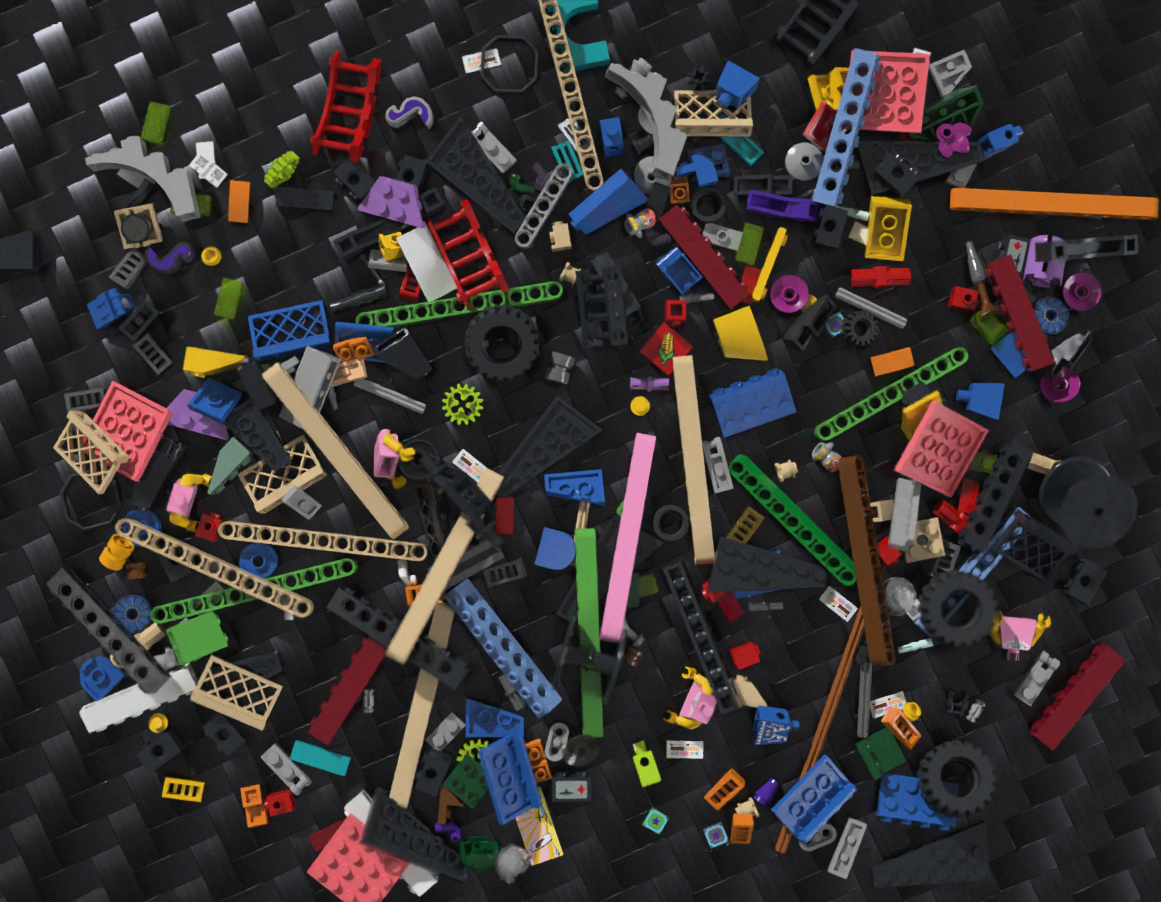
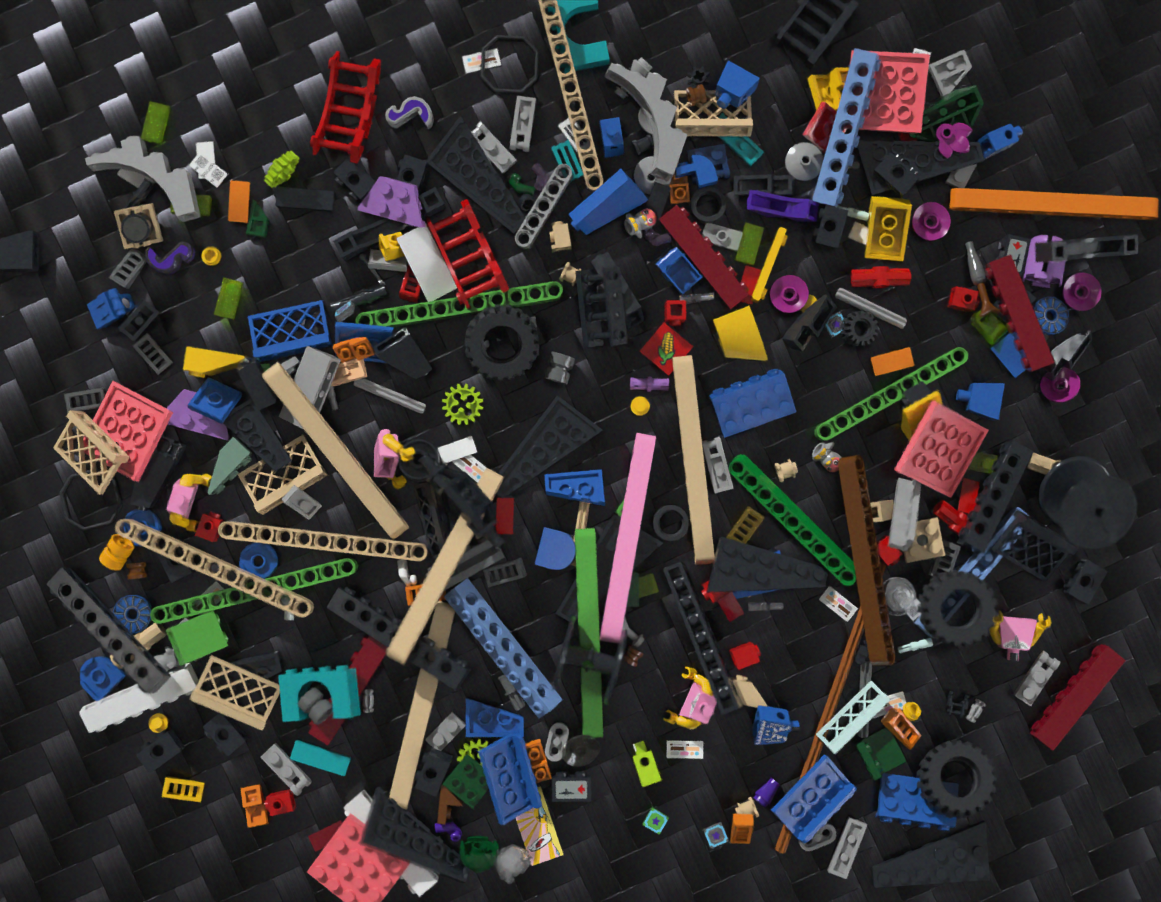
orange slope [704,768,745,811] -> none
none -> dark green tile [246,200,269,238]
none -> teal arch [278,665,360,722]
none -> dark grey wheel [298,688,333,725]
none -> clear tile [335,300,355,322]
none -> white sticker [438,436,477,464]
none -> light grey plate [510,96,536,152]
none -> reddish brown wheel [686,84,707,106]
none -> light aqua fence [816,681,891,754]
none -> magenta dish [912,202,951,240]

